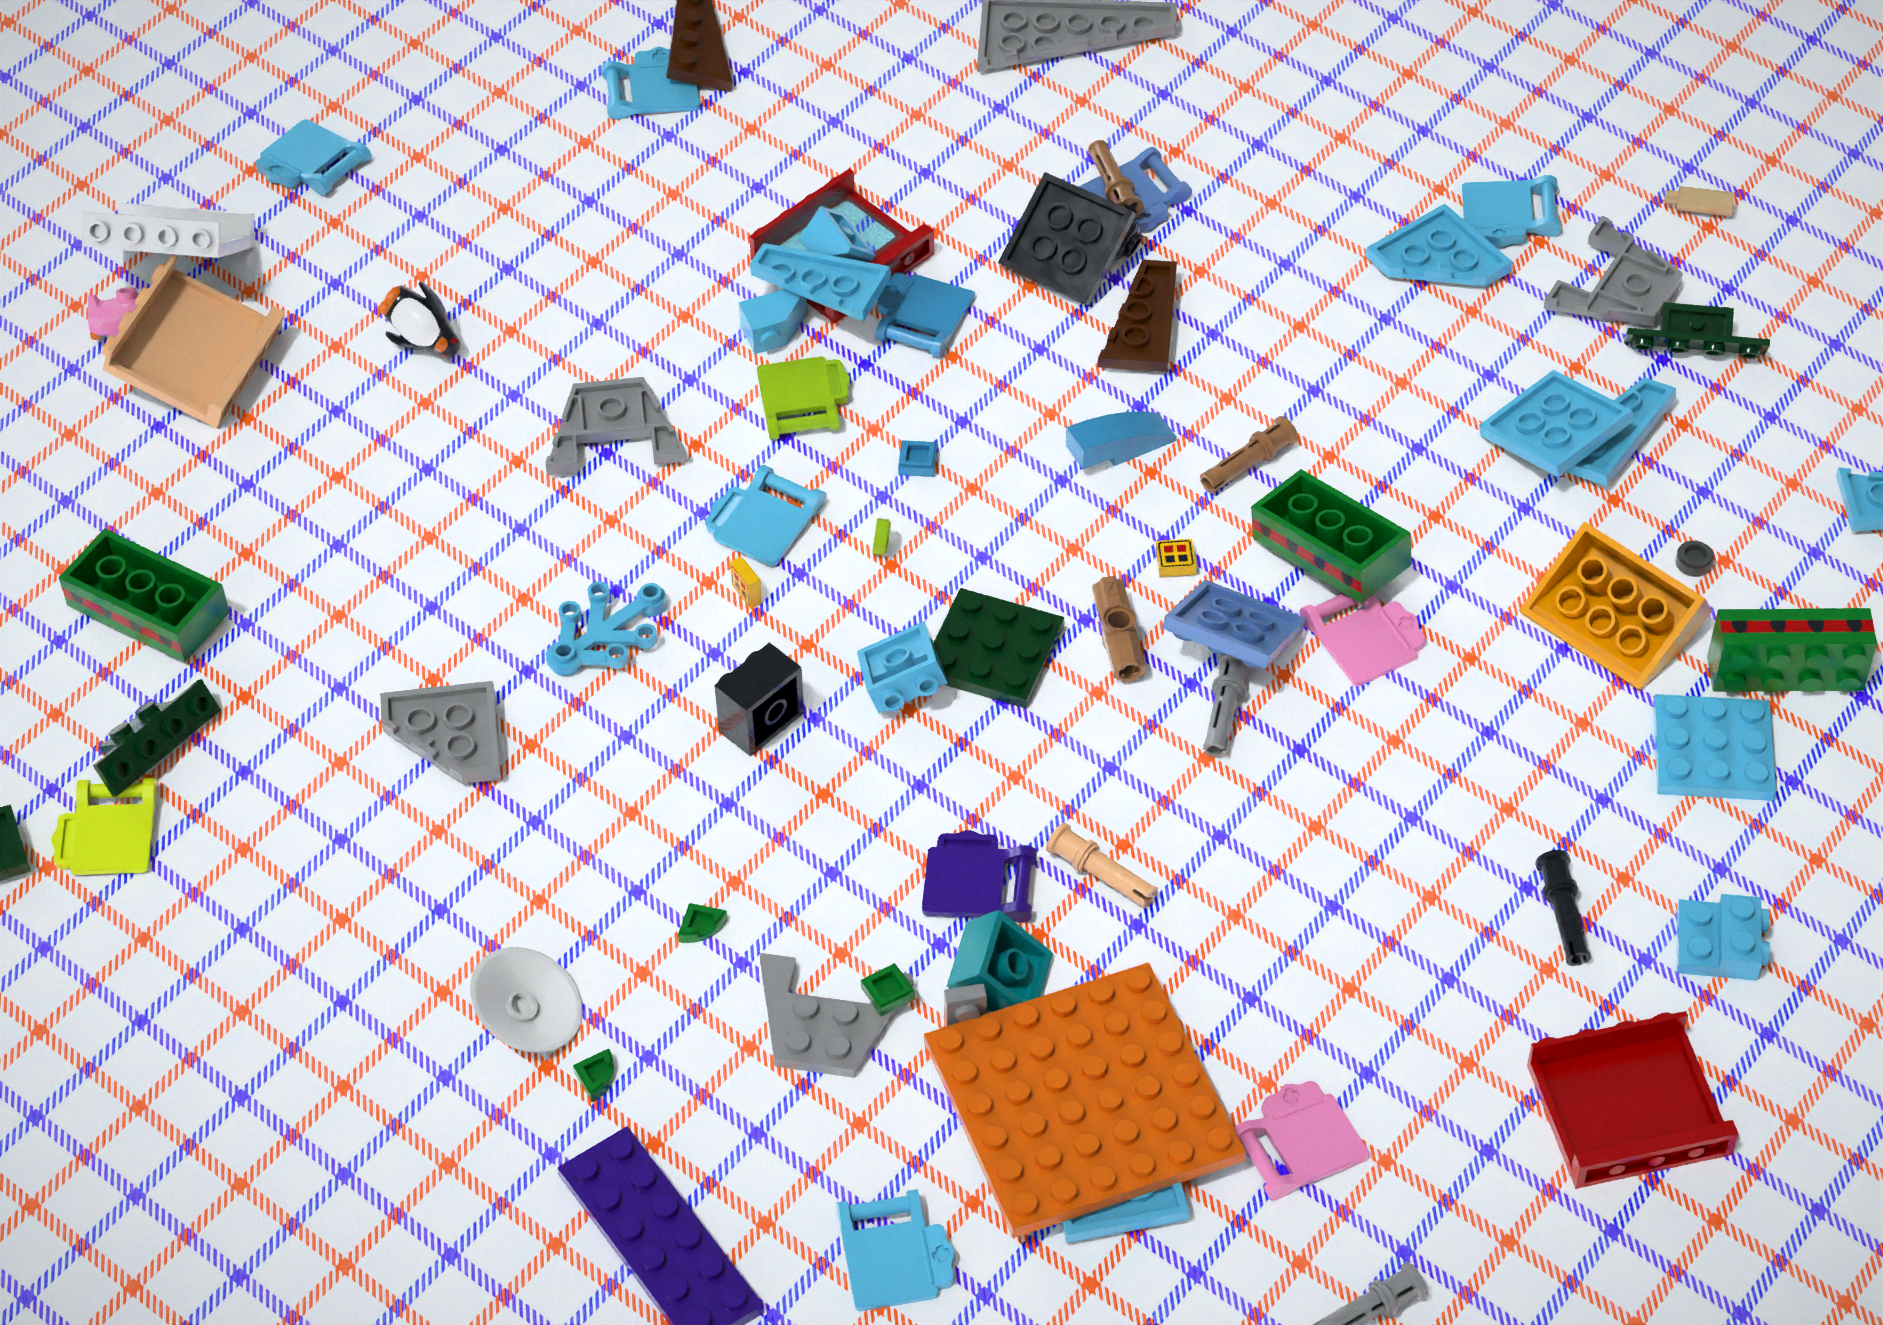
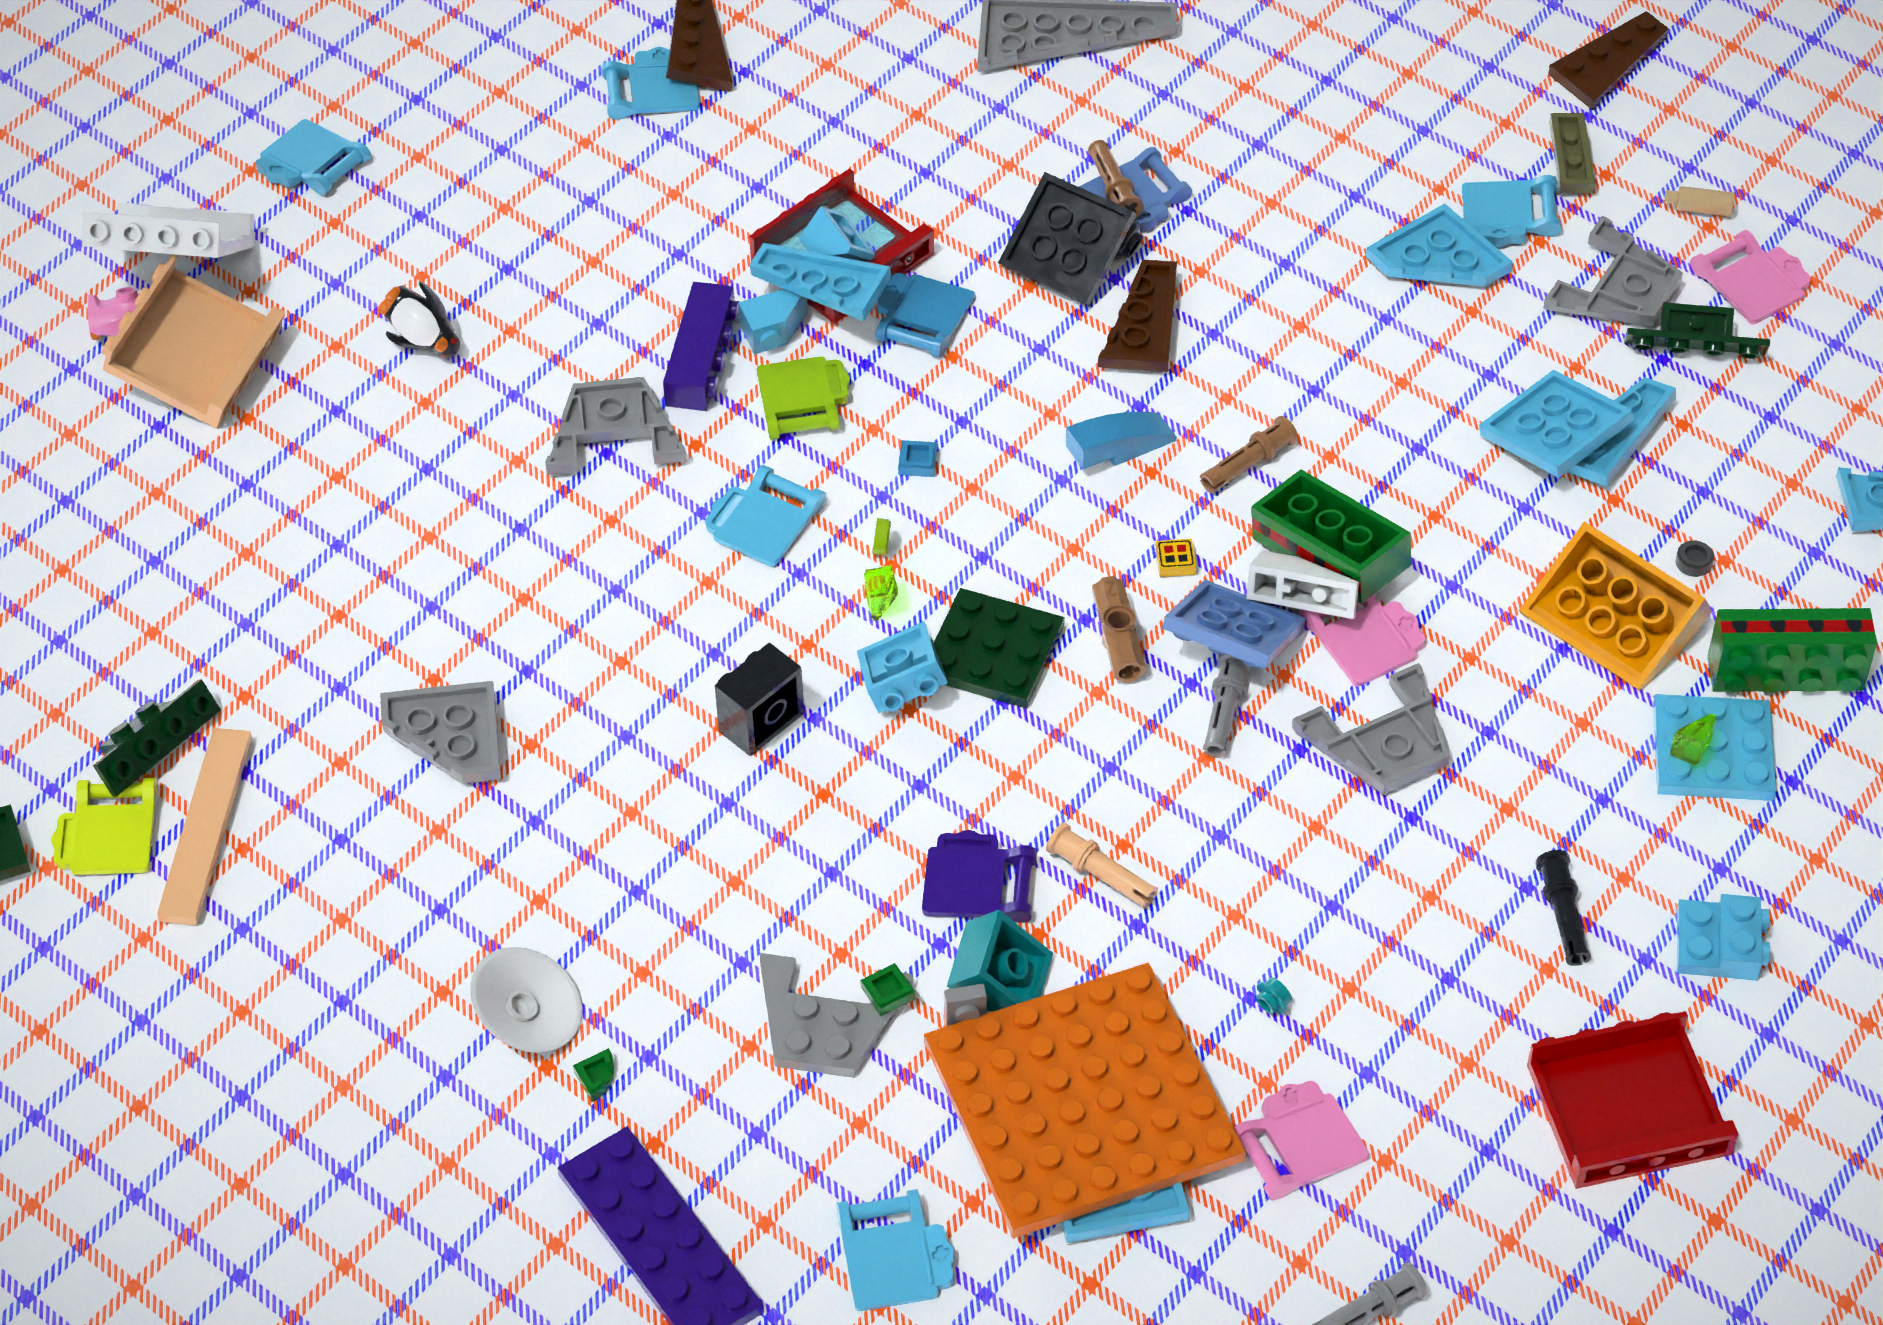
green brick [58,528,230,663] -> none
medium azure plant [546,581,667,676] -> none
green tile [678,903,728,943] -> none
yellow tile [730,557,762,609] -> none
none -> light nougat tile [157,728,252,926]
none -> dark purple brick [663,281,740,412]
none -> clear neon green slope [864,565,898,621]
none -> white slope [1246,550,1359,619]
none -> teal plate [1256,977,1293,1014]
none -> light grey wing [1292,663,1450,794]
none -> reddish brown wing [1548,11,1669,111]
none -> olive plate [1549,112,1595,193]
none -> clear neon green slope [1670,713,1717,766]
none -> bright pink piece [1690,230,1811,325]

